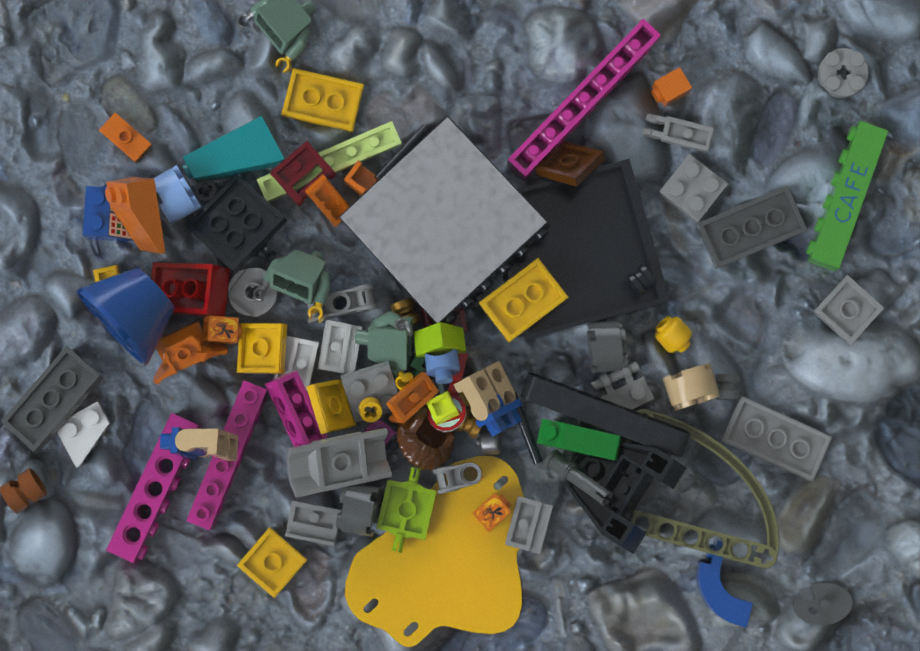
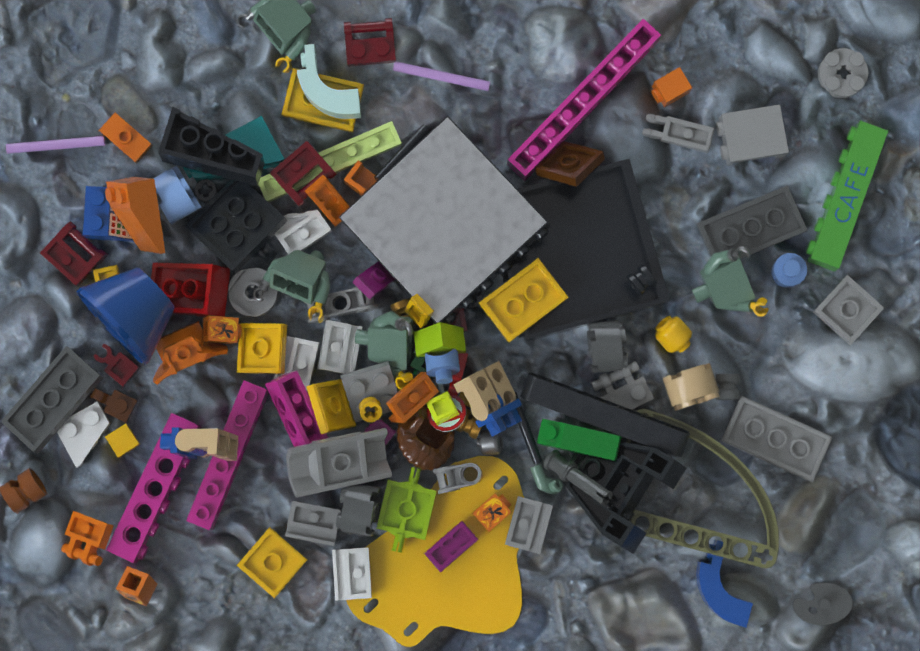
light grey plate [659,154,728,223] -> none
none -> lavender bar [6,136,106,154]
none -> dark red plate [40,221,108,287]
none -> orange plate [61,511,114,566]
none -> reddish brown plate [91,388,138,423]
none -> dark red plate [94,344,140,387]
none -> yellow tile [105,423,140,458]
none -> orange brick [116,566,157,606]
none -> black wedge [158,107,265,186]
none -> white wing [275,210,332,255]
none -> light aqua arch [297,44,361,119]
none -> white plate [332,547,372,601]
none -> dark red plate [344,18,396,67]
none -> magenta plate [353,261,396,299]
none -> lavender bar [393,61,490,91]
none -> yellow tile [404,294,434,328]
none -> magenta plate [424,521,478,573]
none -> sand green arm [530,464,563,495]
none -> sand green torso [691,246,769,317]
none -> light grey panel [716,105,789,166]
none -> medium blue piece [771,253,807,288]

